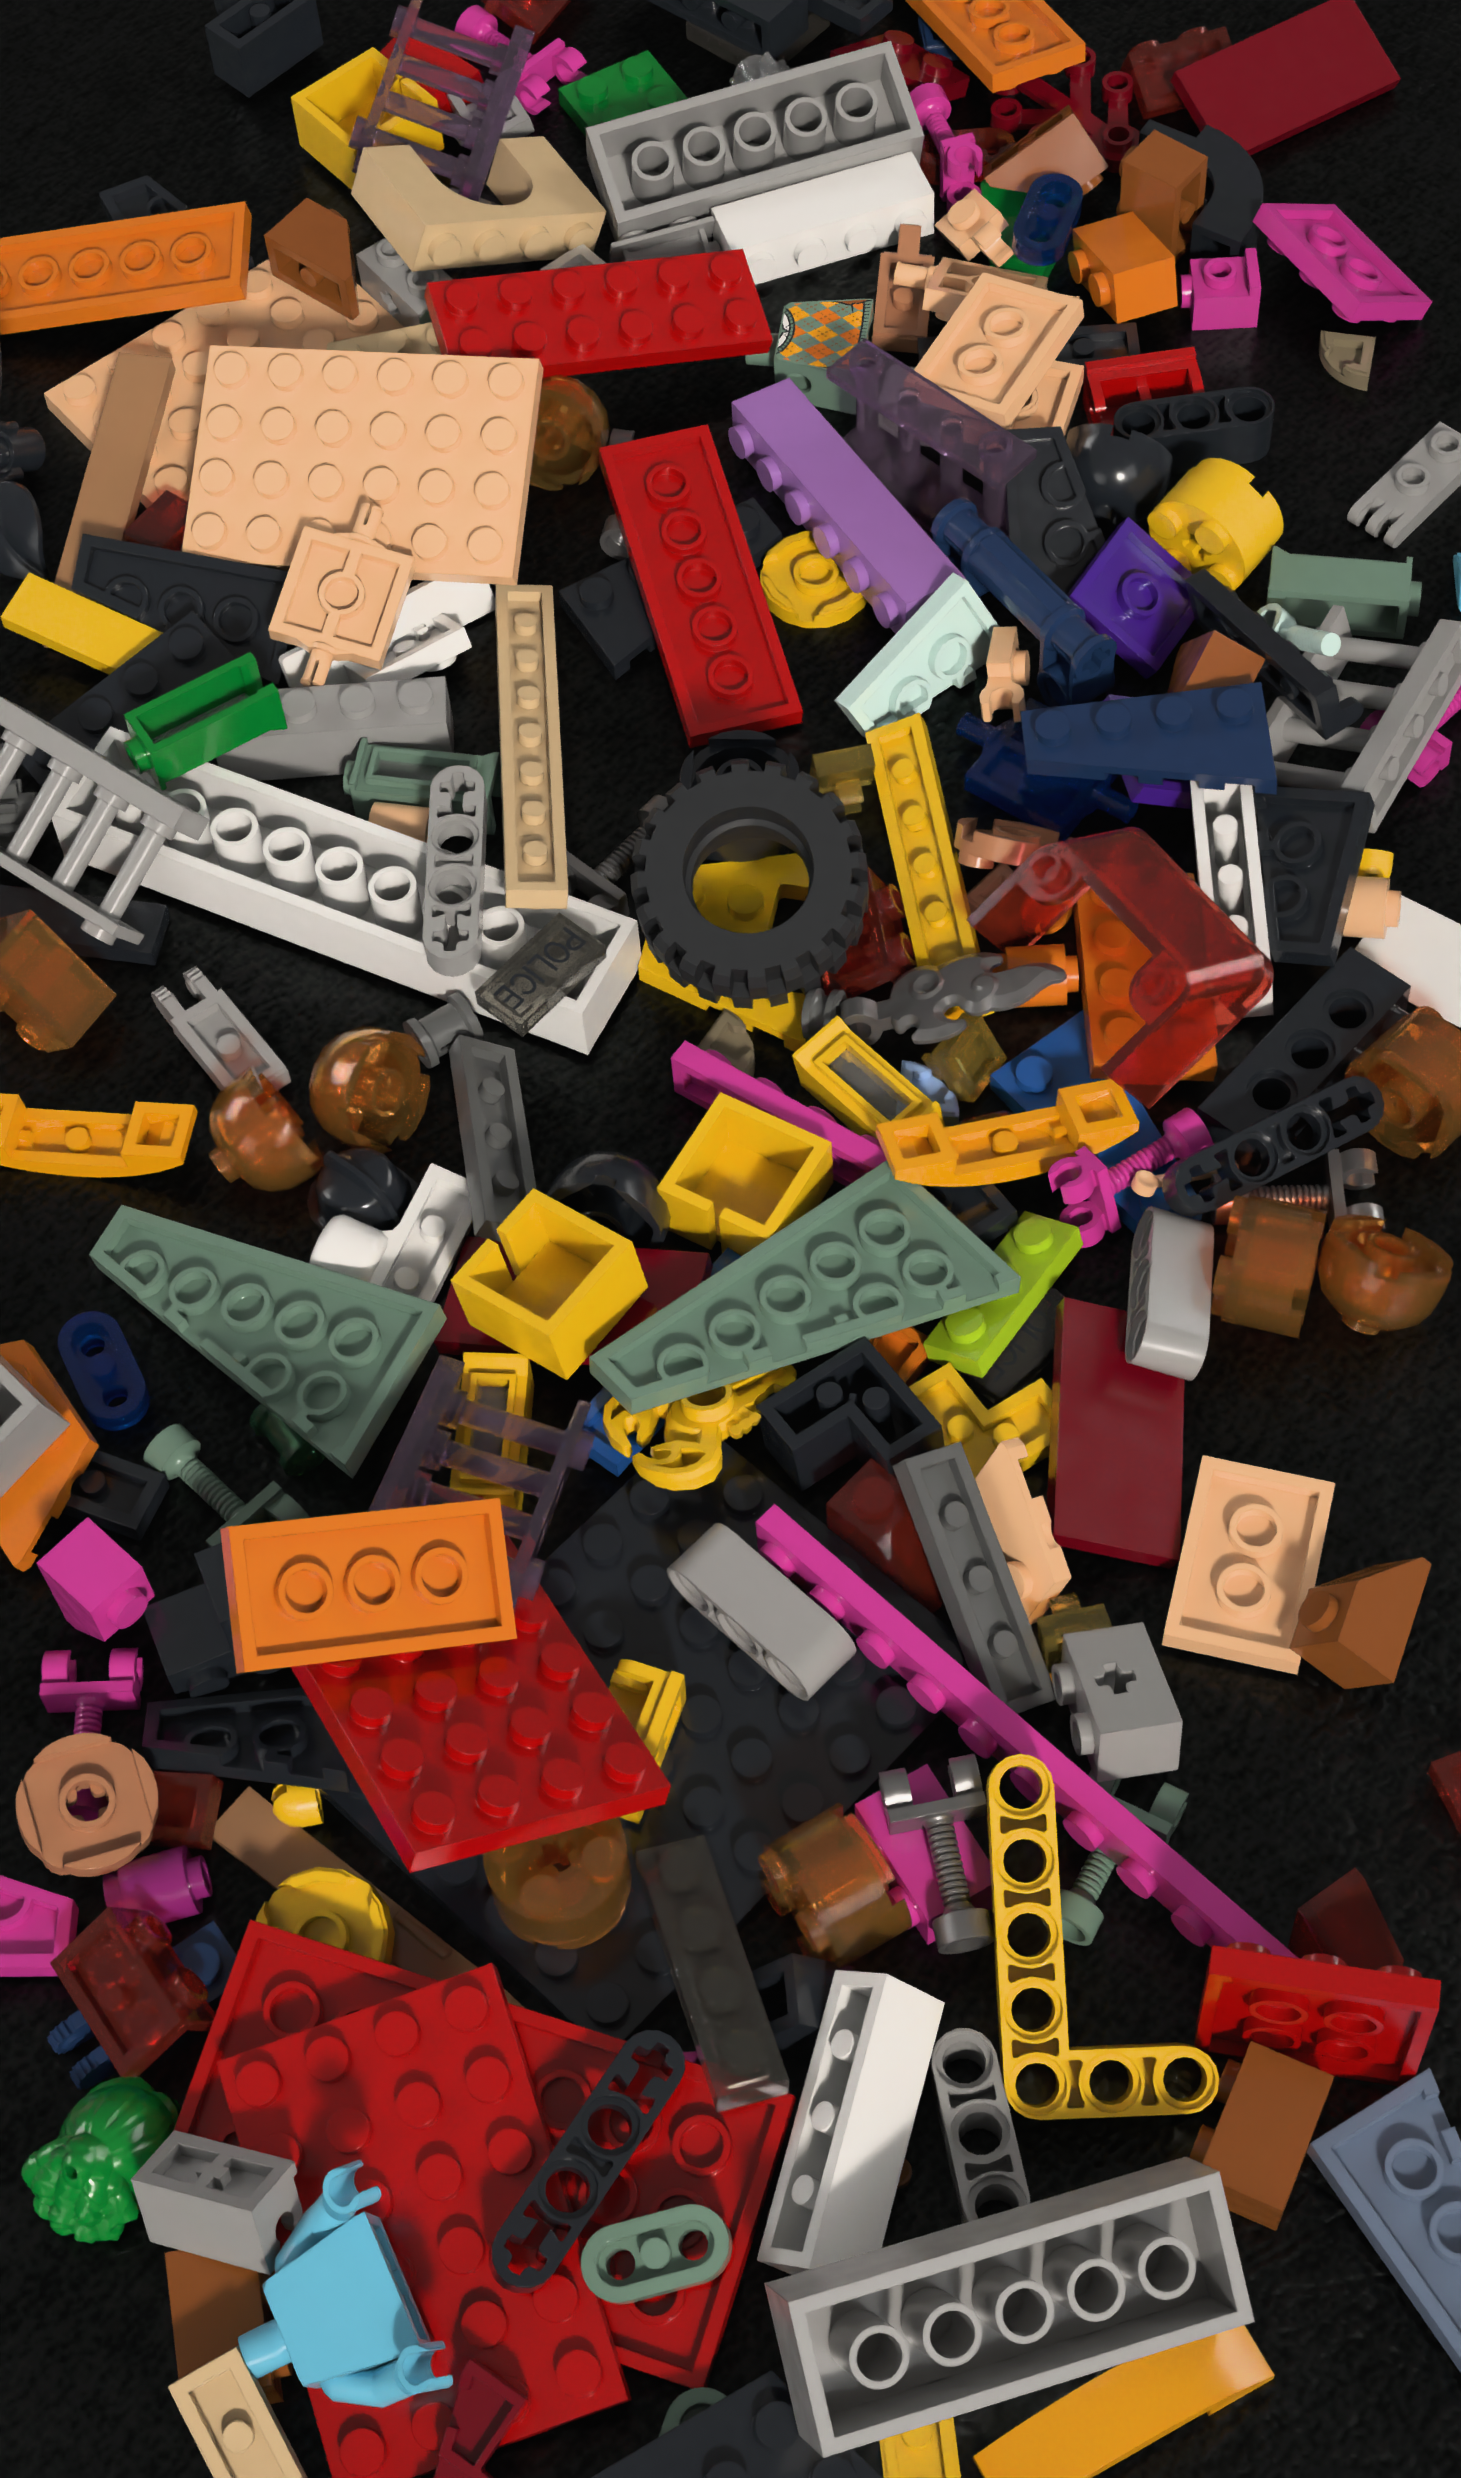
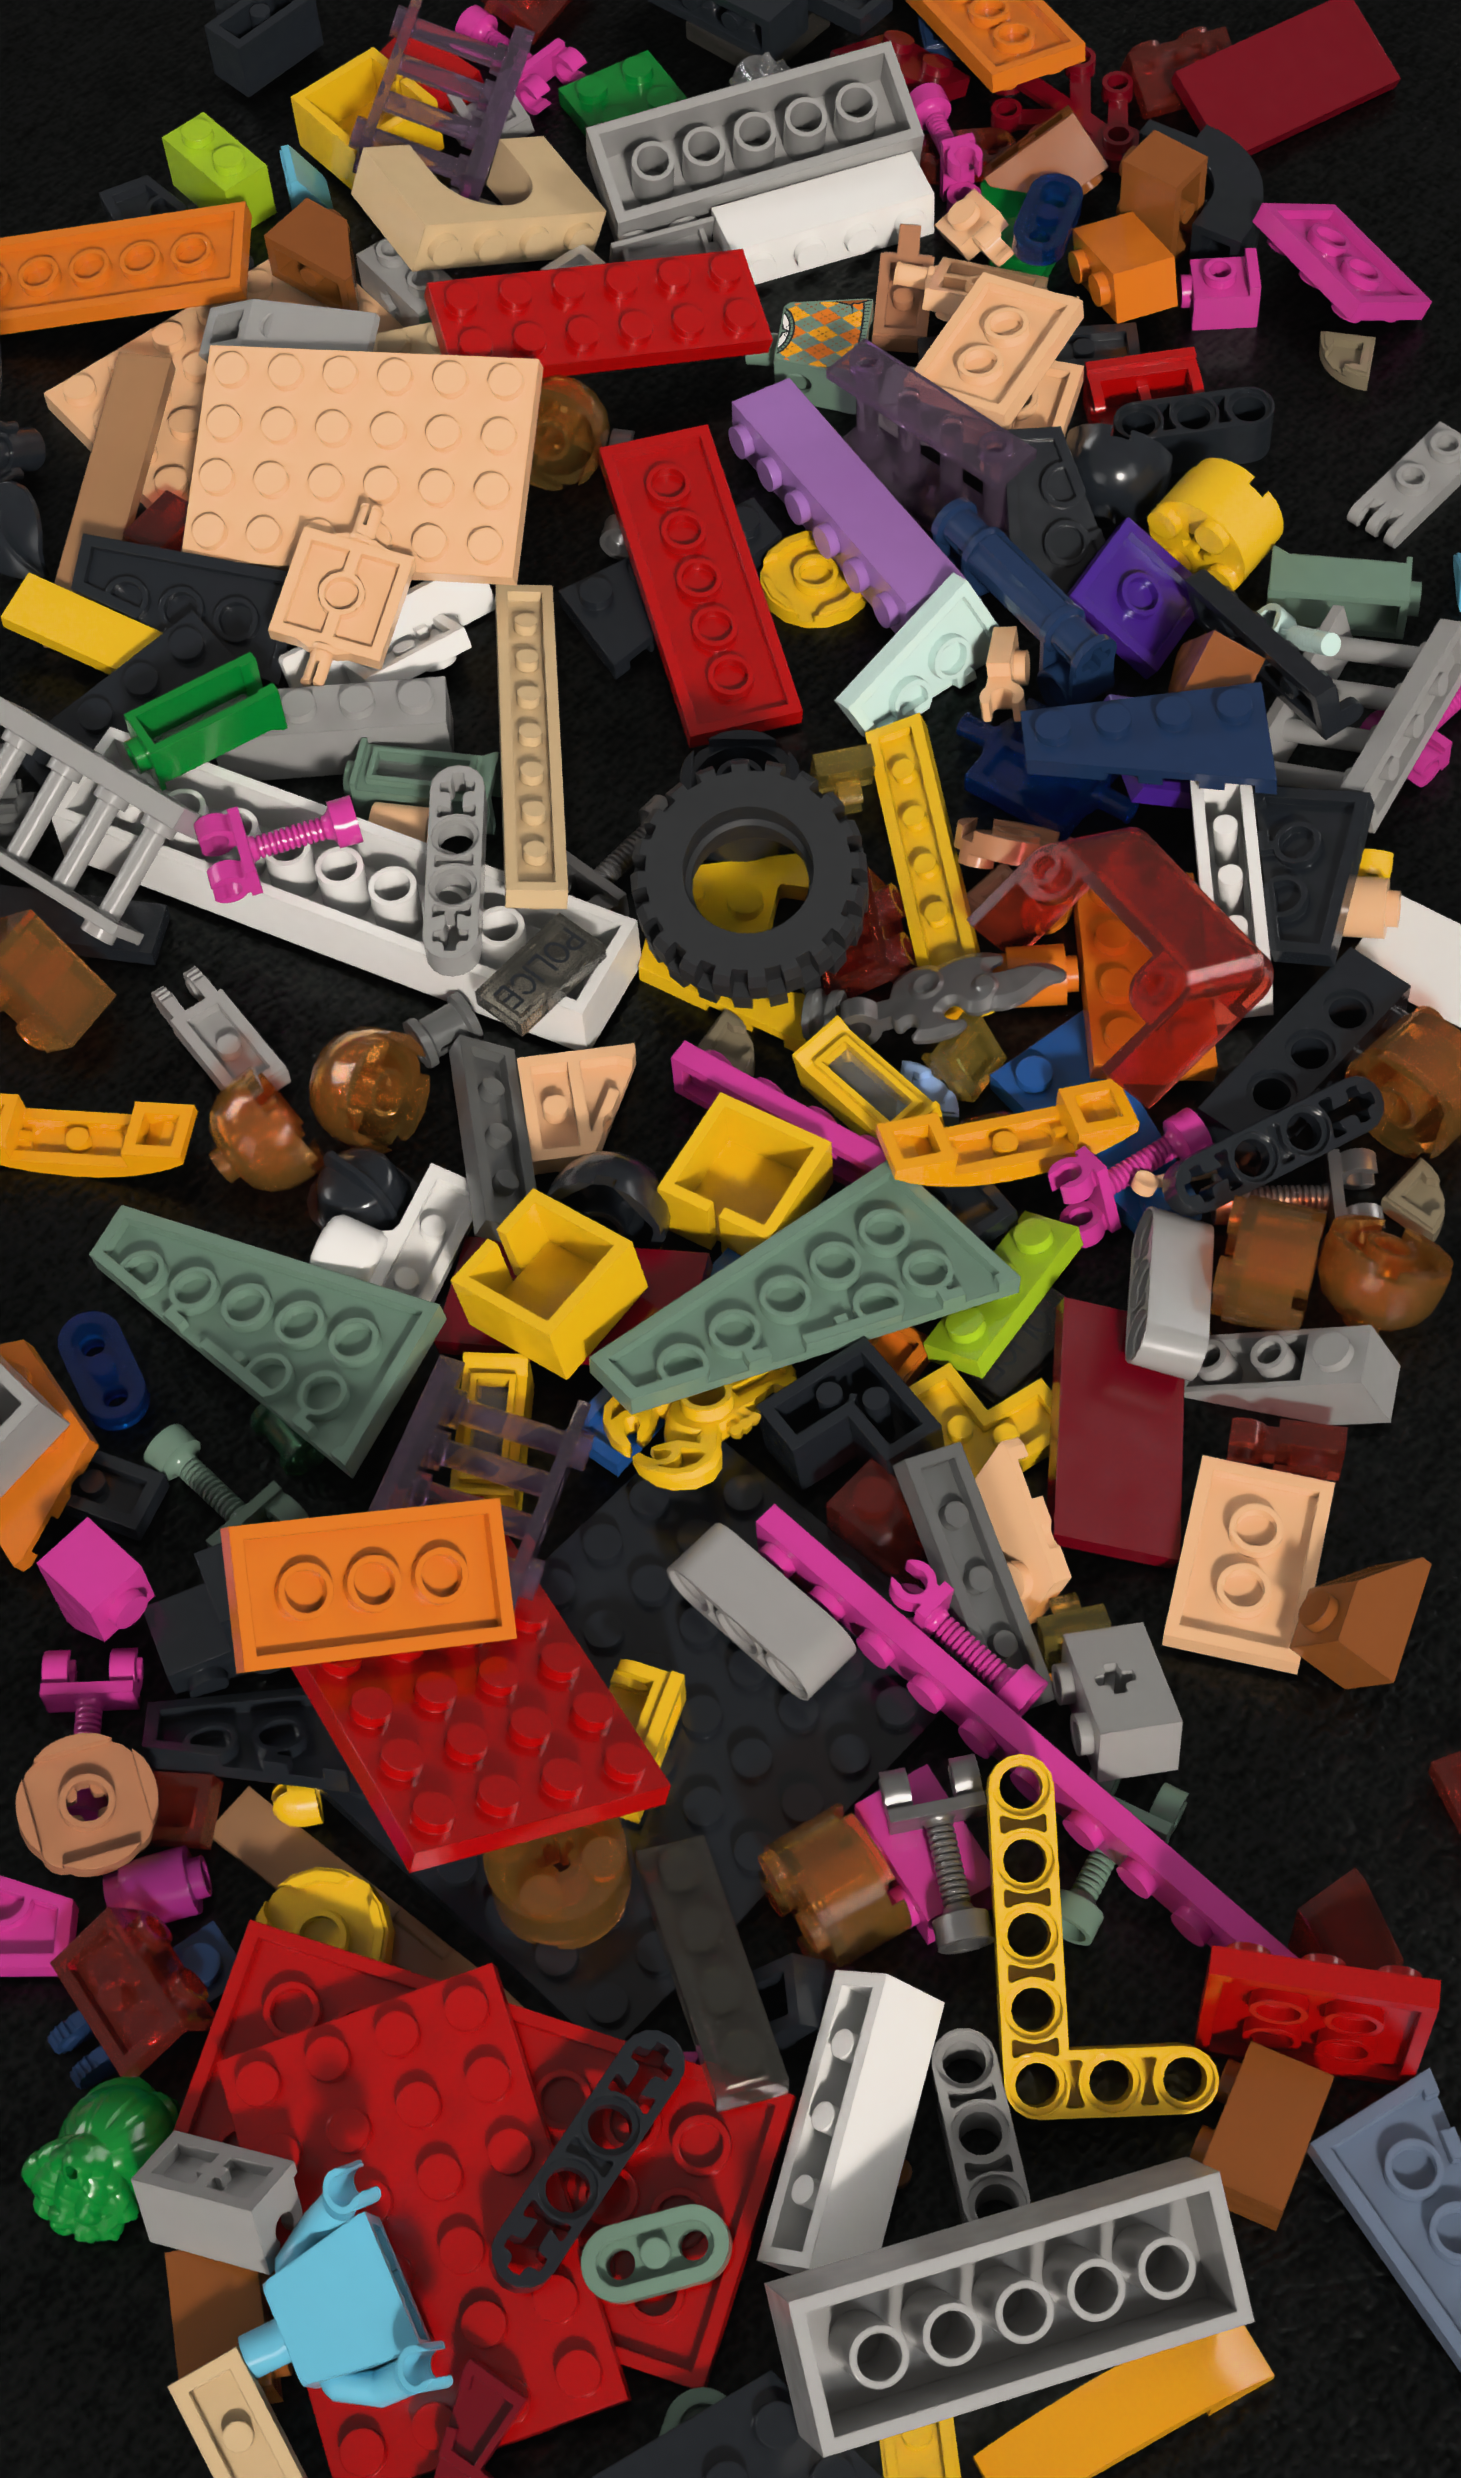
none -> lime brick [162,112,277,229]
none -> dark pink bar [193,795,364,903]
none -> light grey slope [199,299,380,363]
none -> medium azure slope [279,145,333,210]
none -> light nougat wing [517,1043,636,1175]
none -> dark pink bar [889,1559,1048,1717]
none -> light grey slope [1184,1325,1401,1426]
none -> clear red plate [1227,1417,1348,1481]
none -> dark tan tile [1380,1157,1445,1246]

